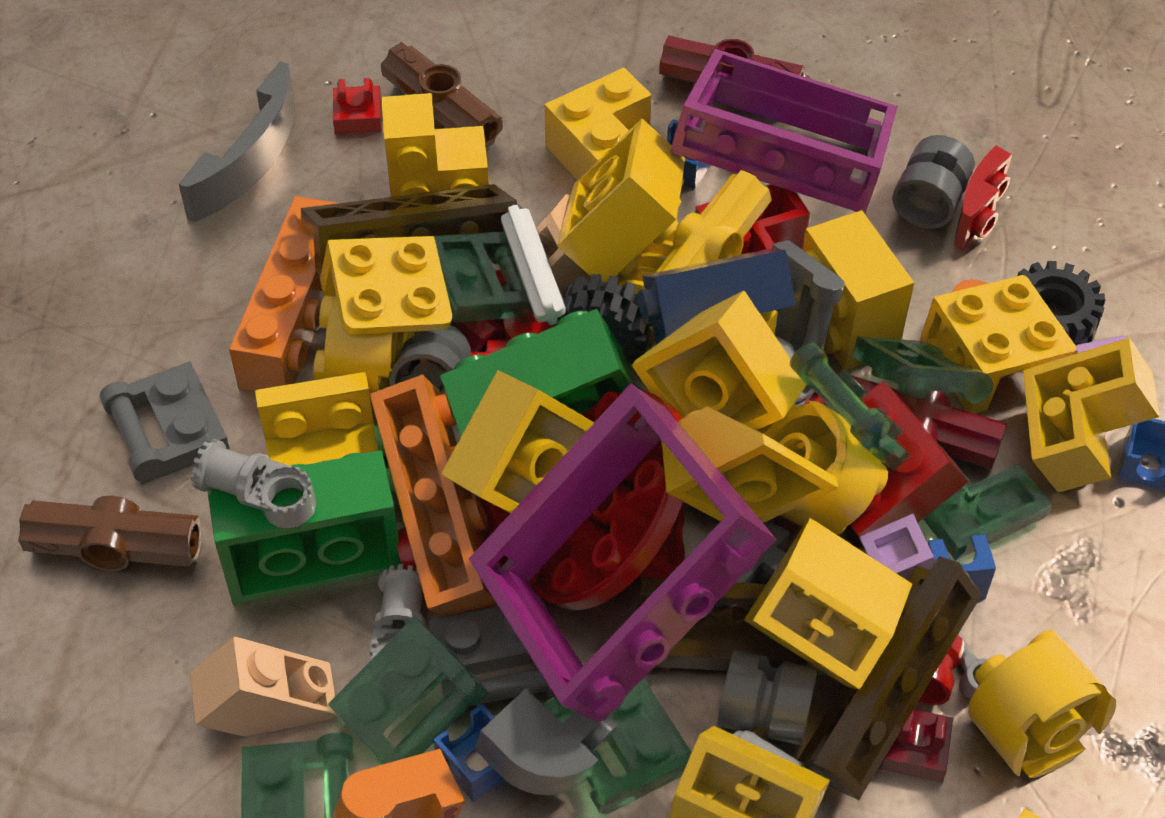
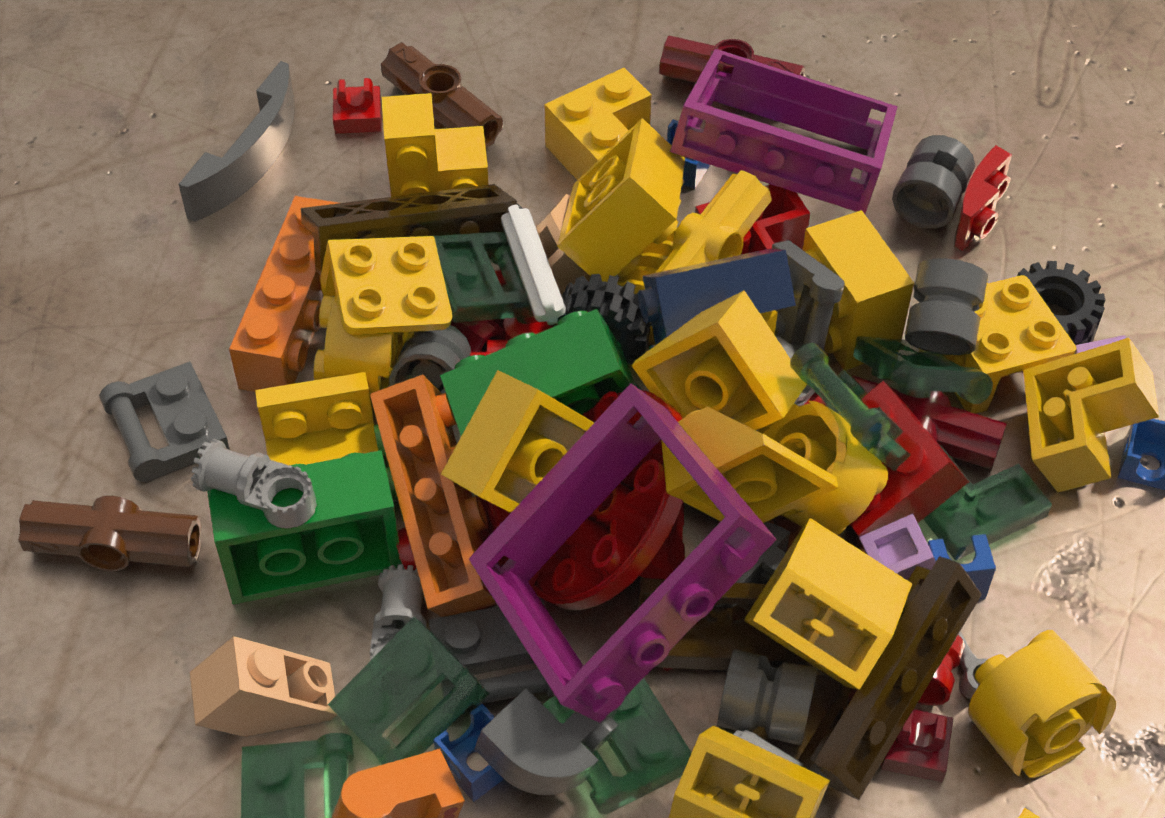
none -> dark grey wheel [905,258,988,355]

